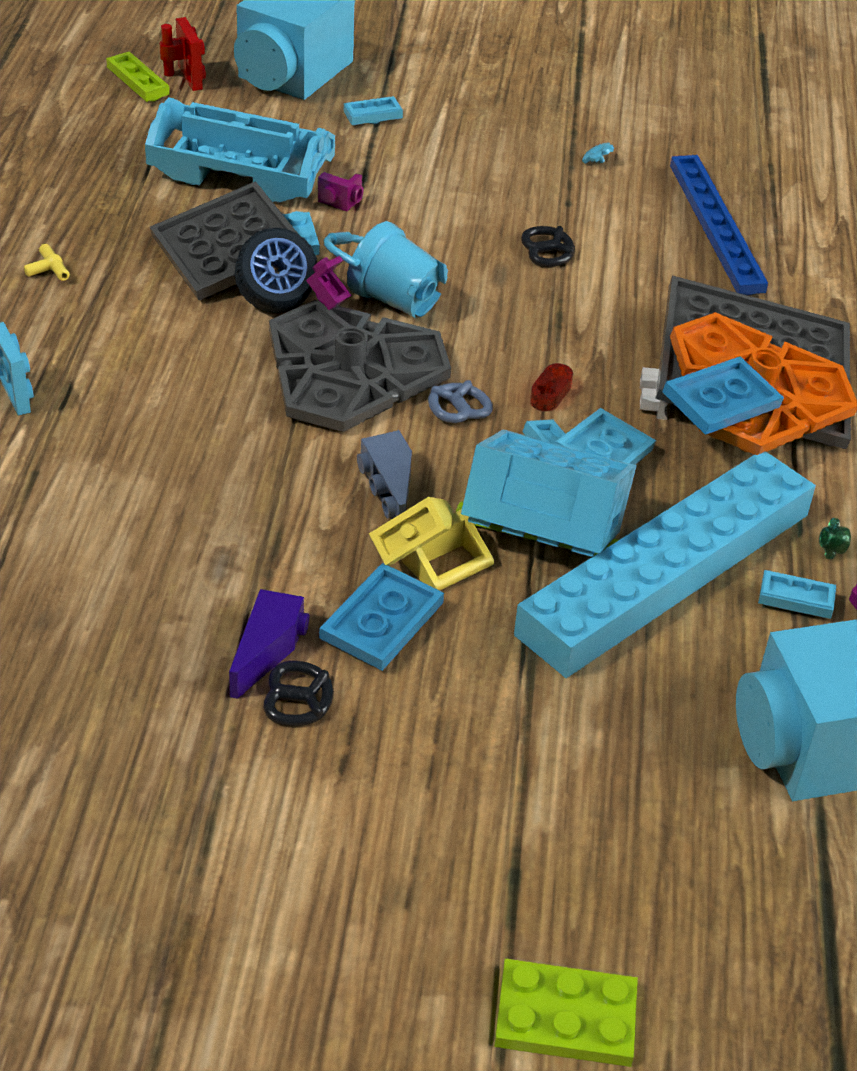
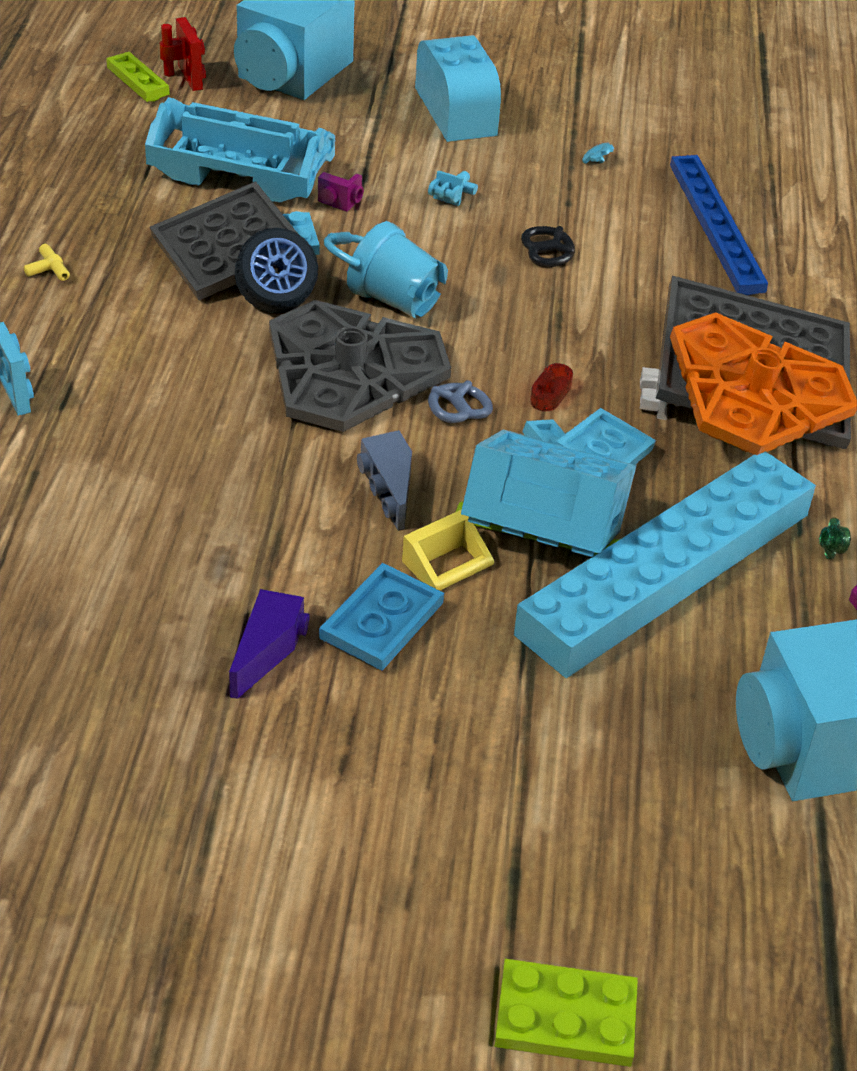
black piece [263,661,334,727] -> none
magenta bracket [306,256,352,310] -> none
medium azure plate [344,96,403,125] -> none
light yellow tile [369,496,453,566] -> none
dark azure plate [662,356,784,435] -> none
medium azure plate [758,570,837,619] -> none
none -> medium azure brick [415,35,501,142]
none -> medium azure arm [428,171,478,206]

